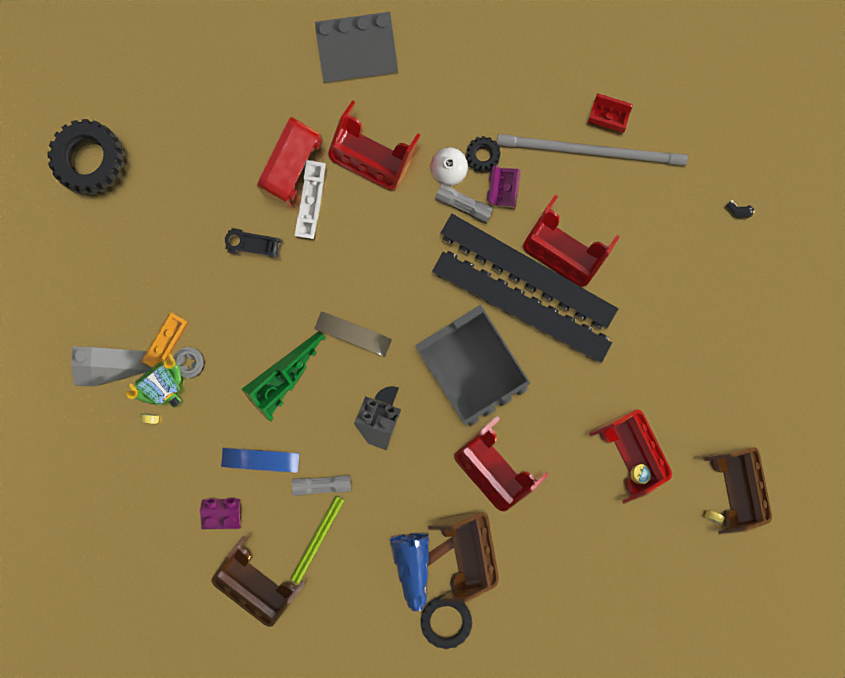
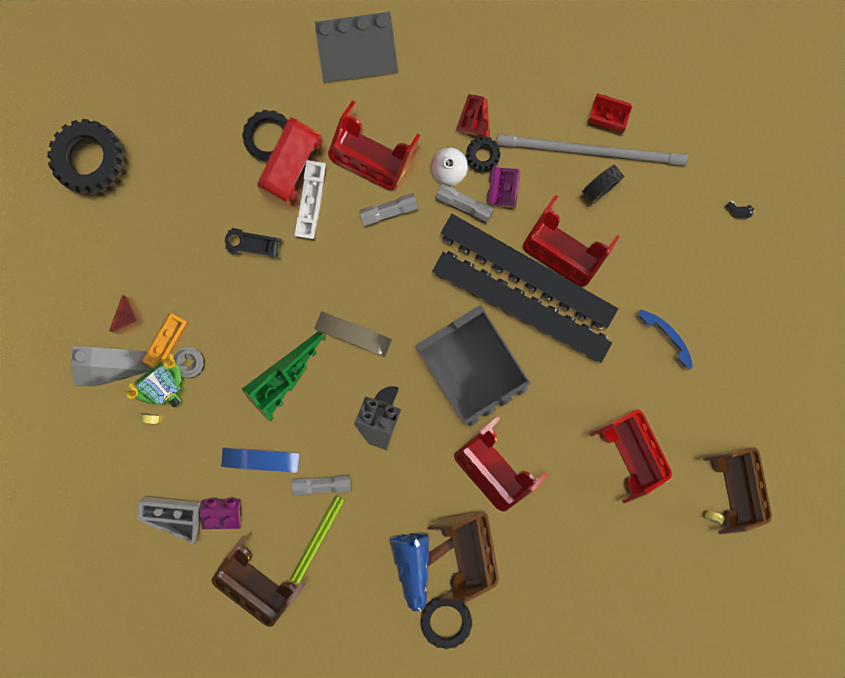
tile [630,464,651,484] -> none
none -> clear red slope [109,295,140,333]
none -> light grey wedge [138,496,201,545]
none -> black tyre [242,110,288,162]
none -> light grey axle [359,193,418,226]
none -> red wing [456,94,490,138]
none -> black tyre [582,165,625,203]
none -> blue slope [636,310,693,370]

